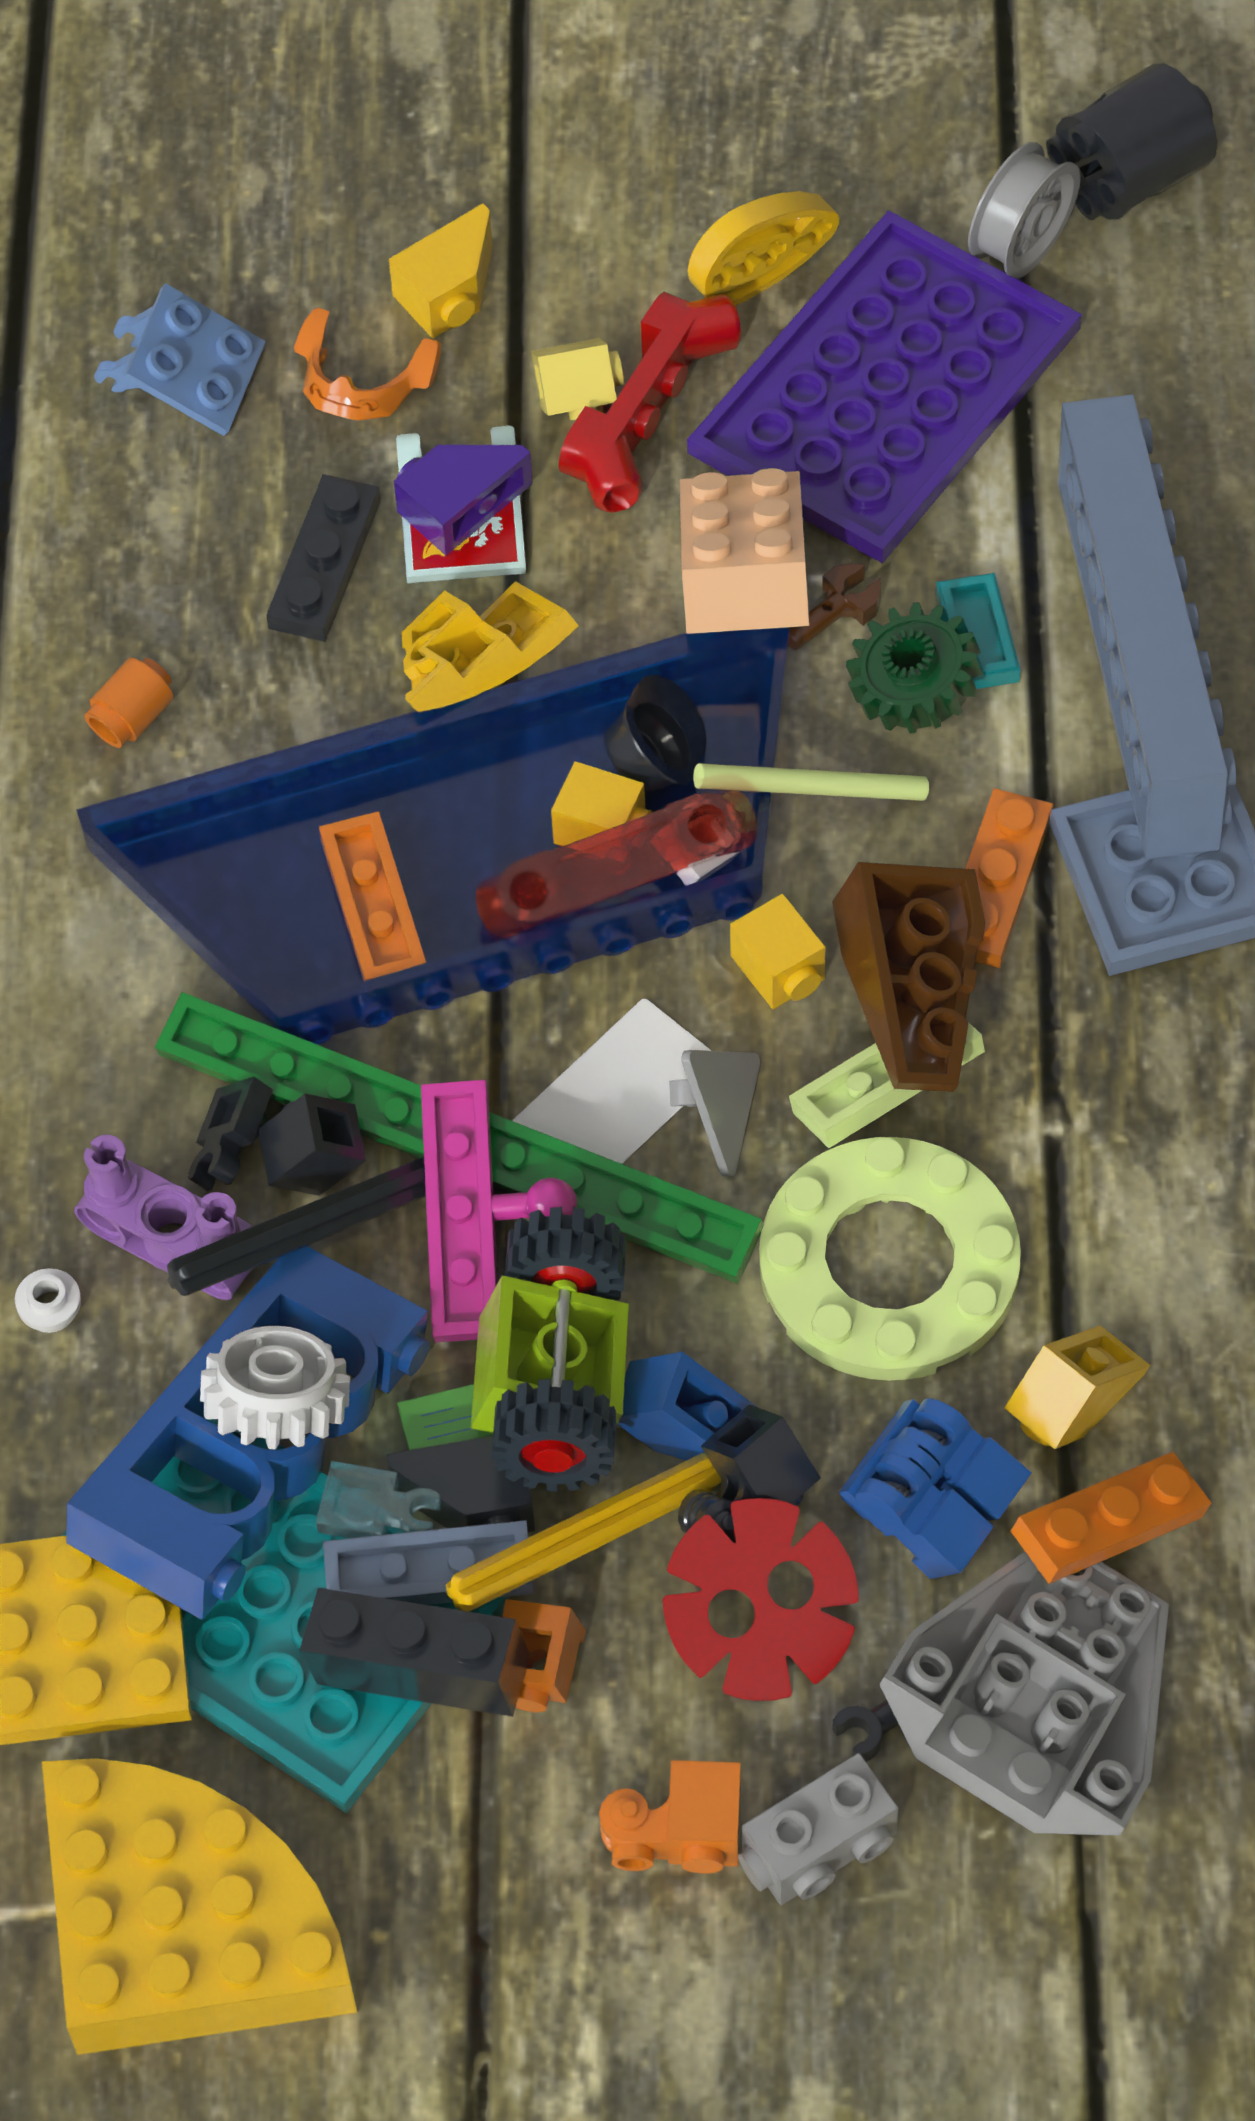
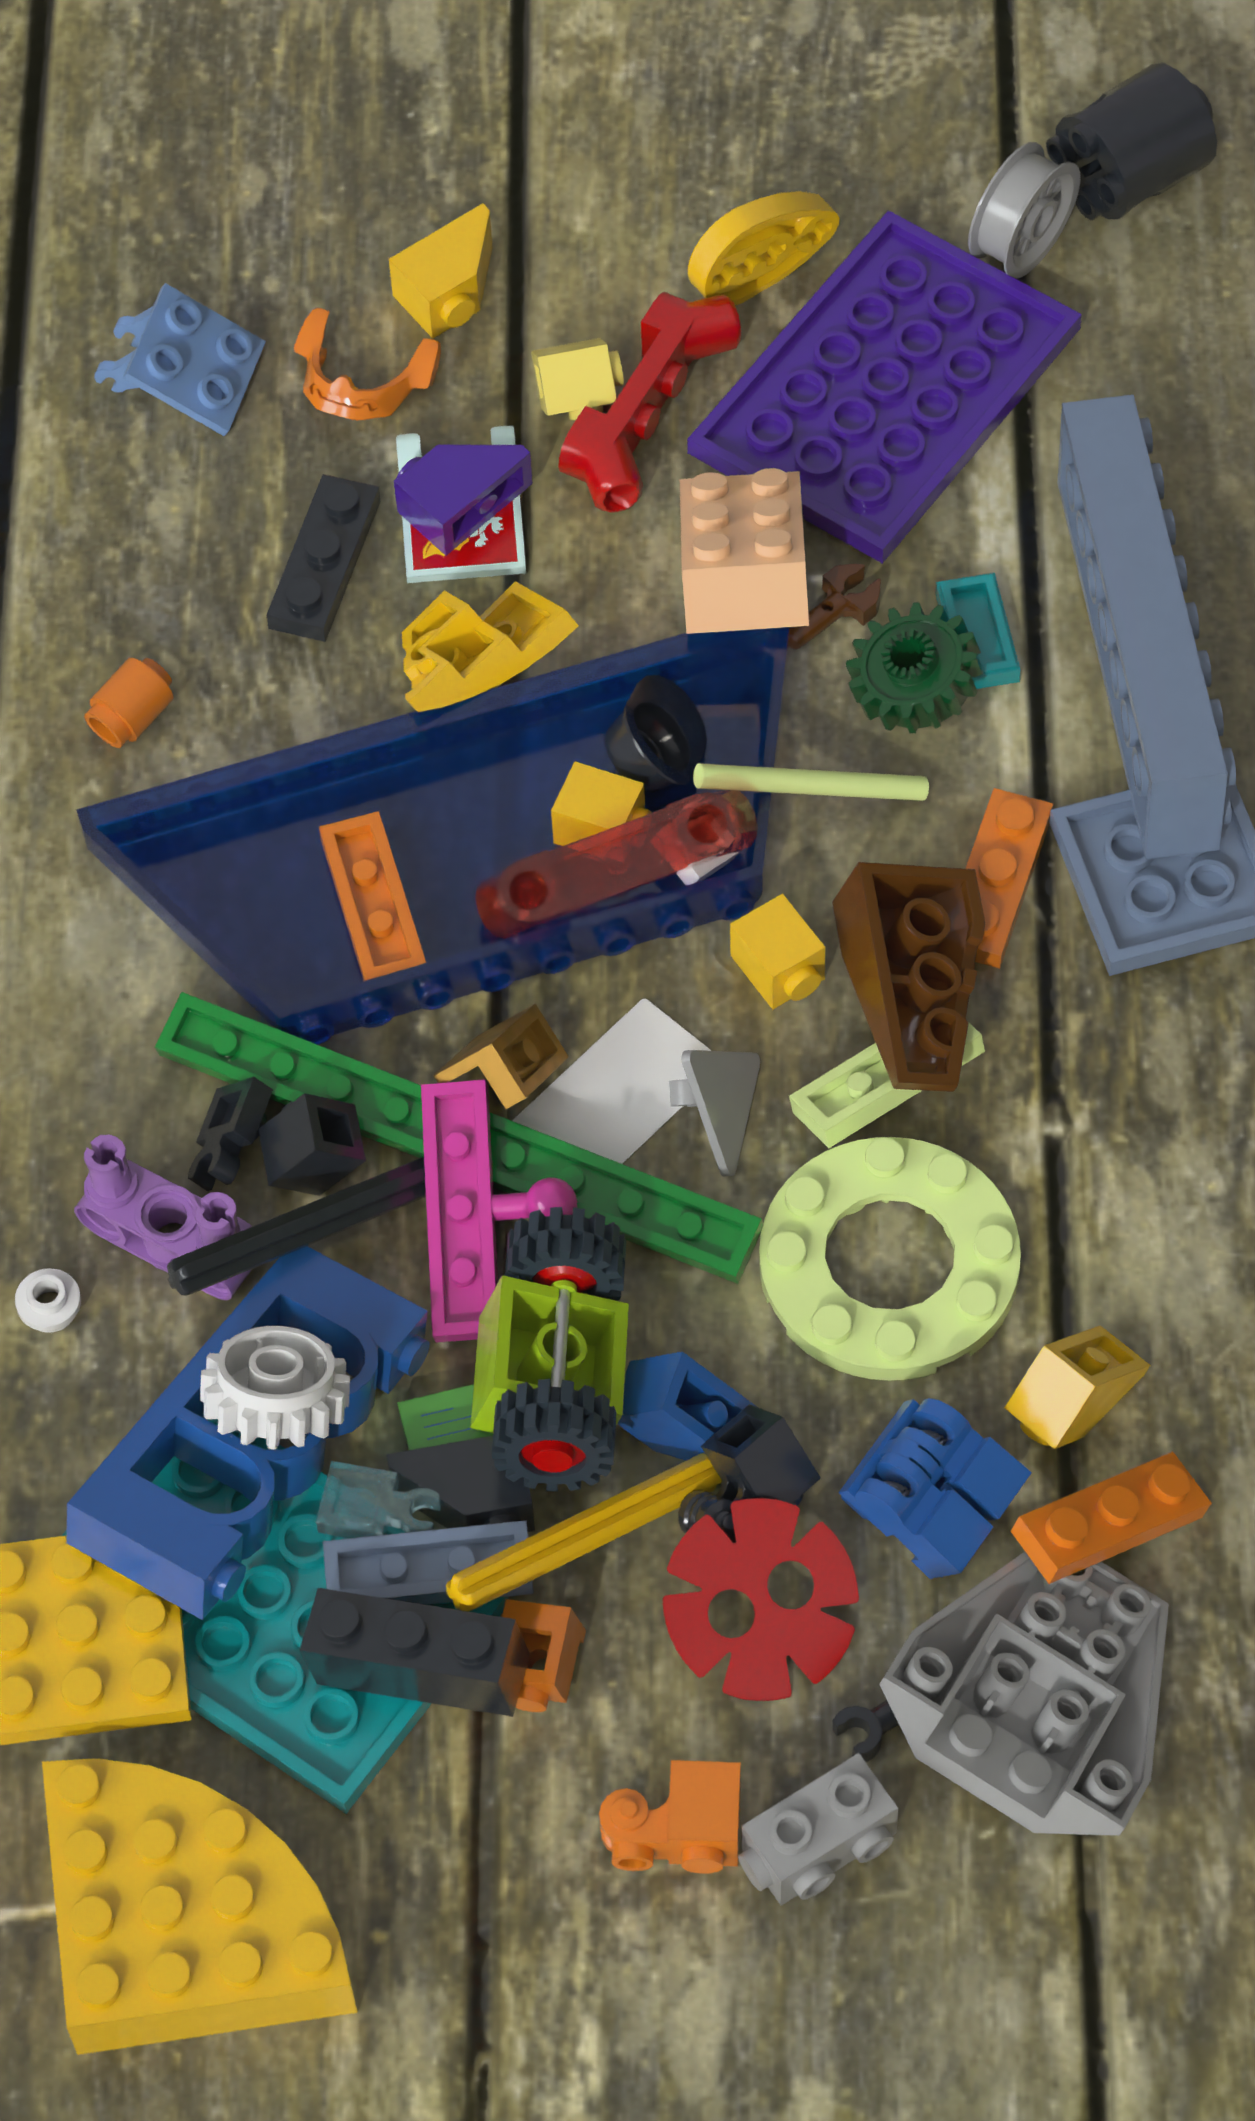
none -> pearl gold panel [433,1003,569,1109]

